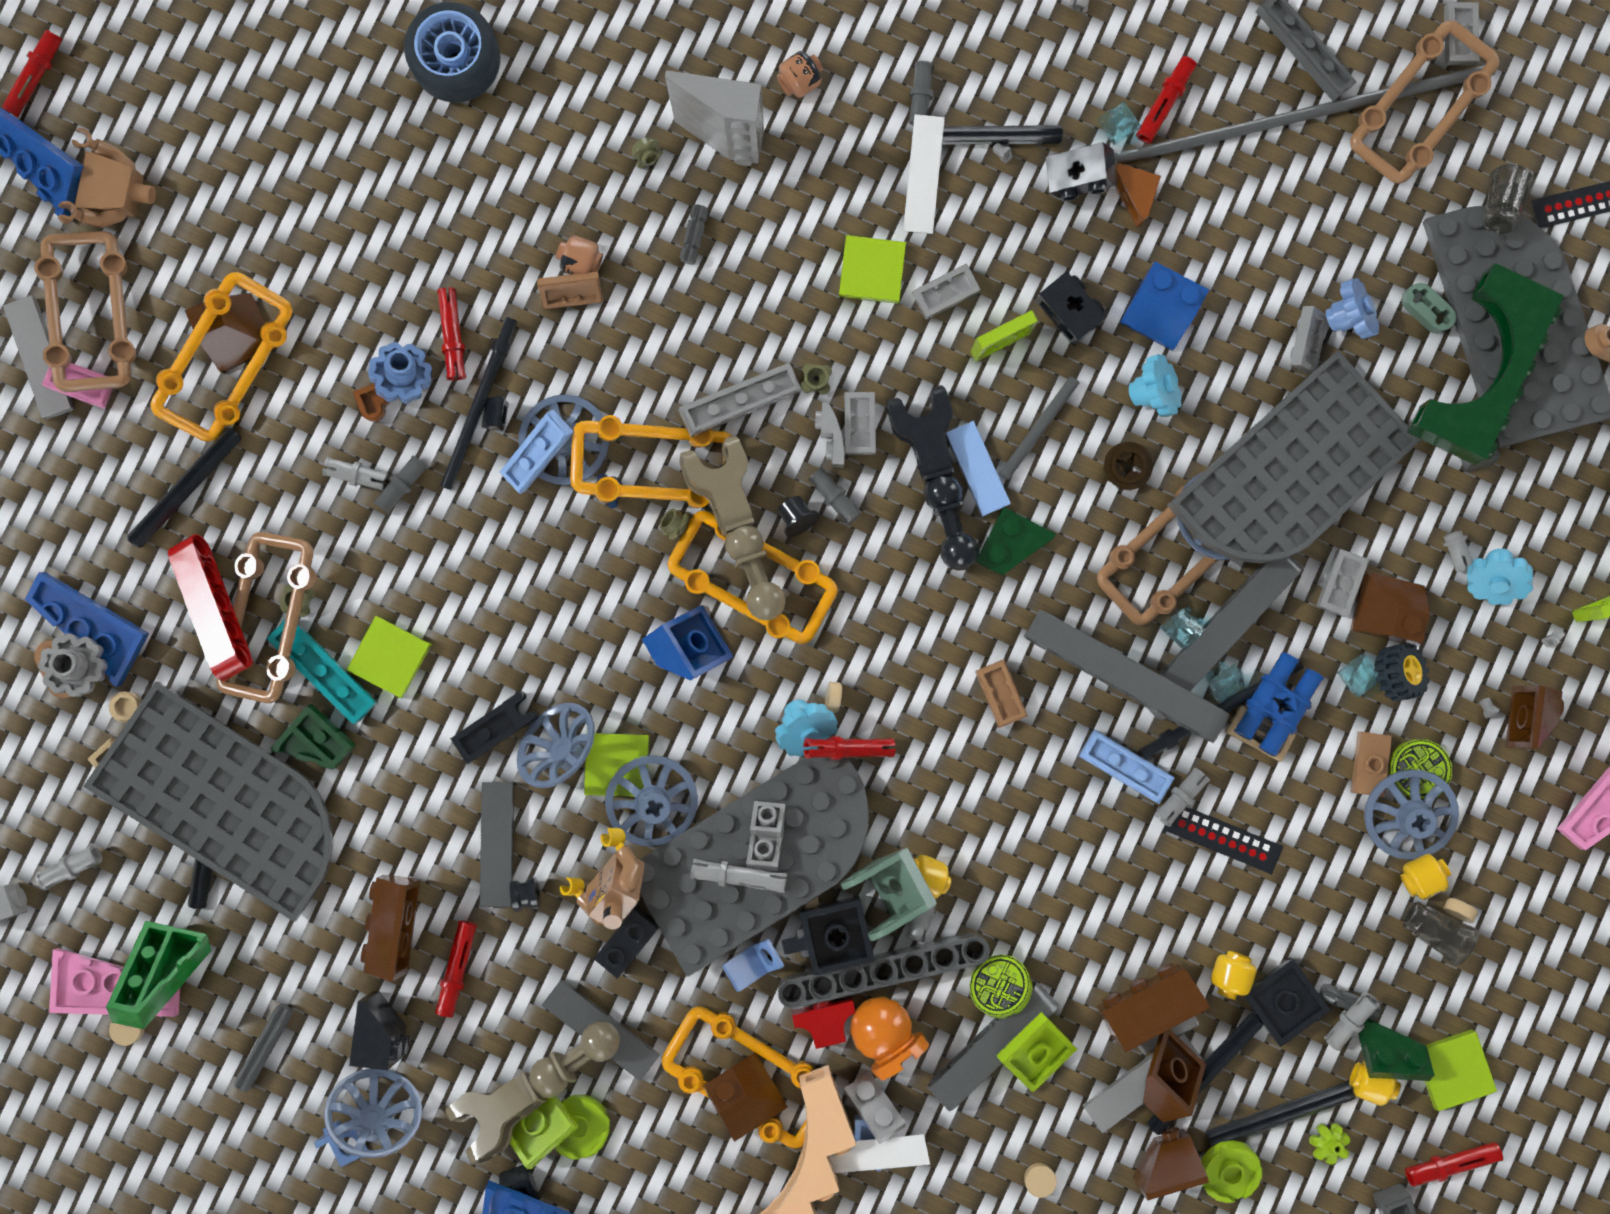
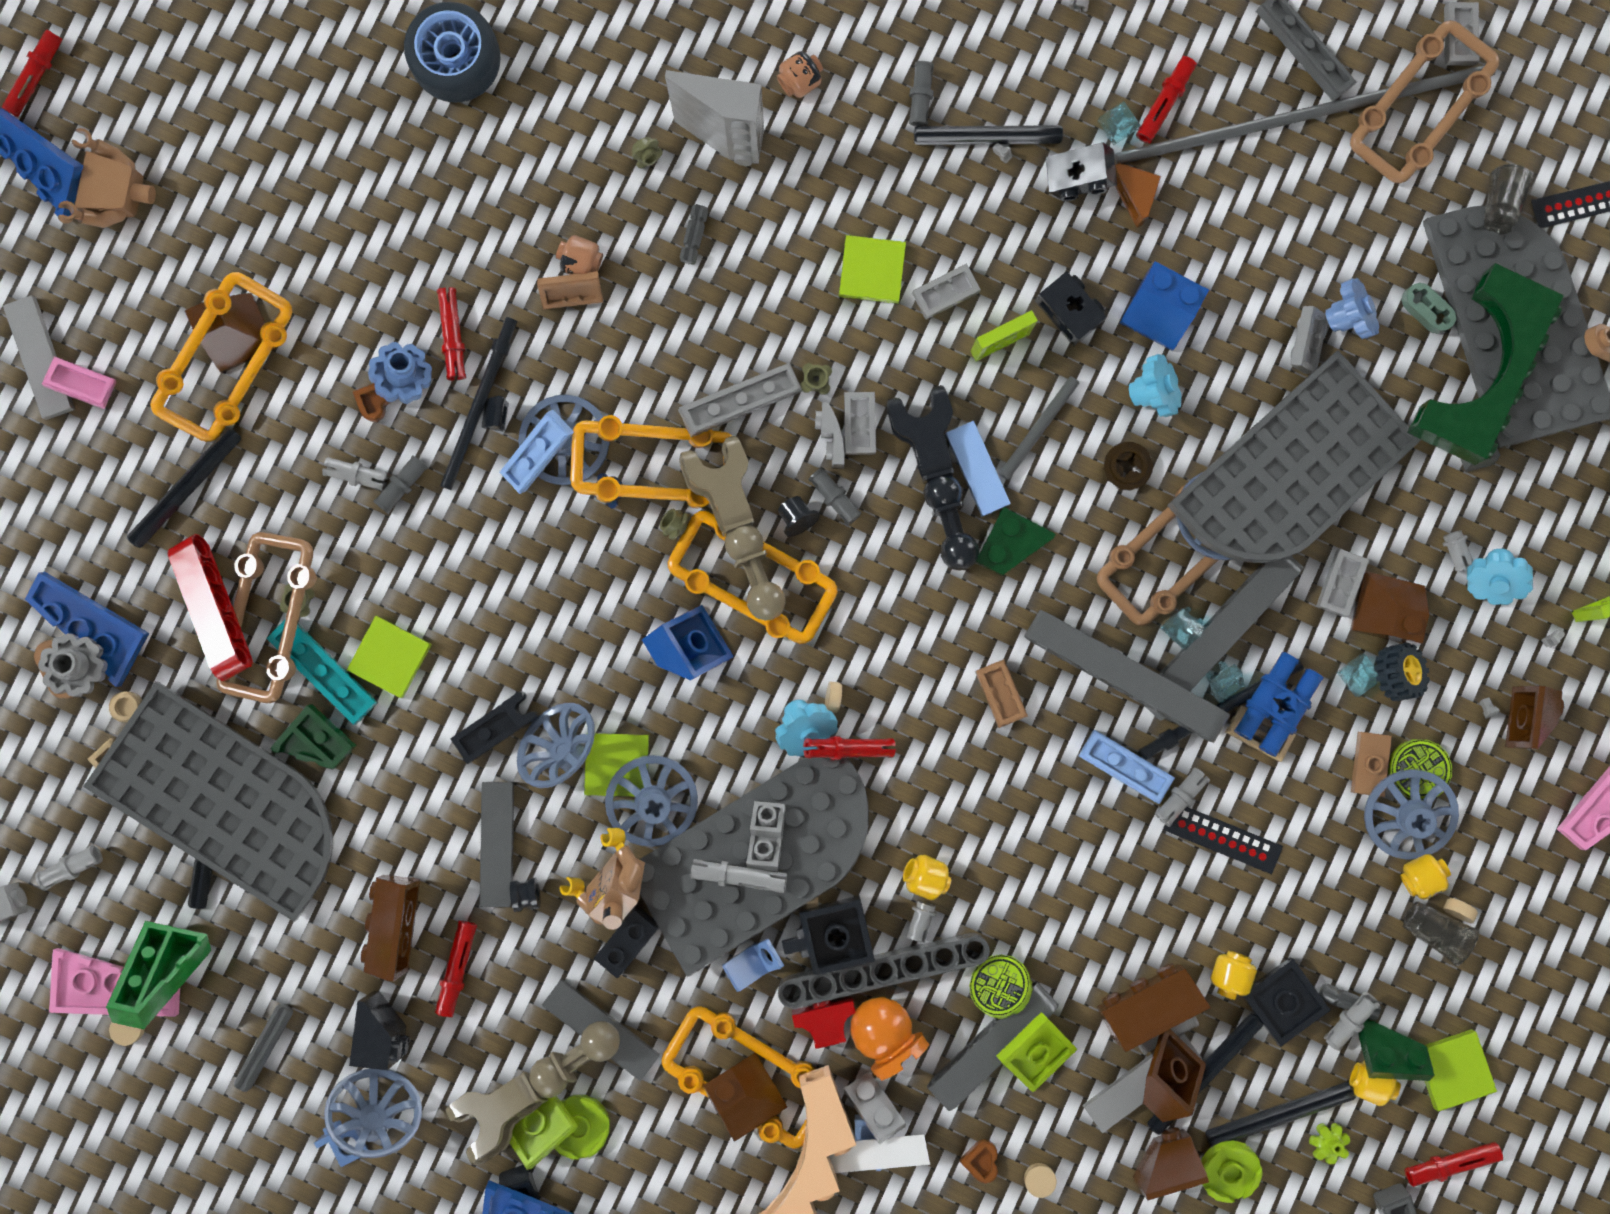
medium nougat bar [34,231,136,392] -> none
sand green hose [841,848,937,941] -> none
white sticker [903,114,945,234] -> none
none -> dark orange tile [959,1139,998,1184]

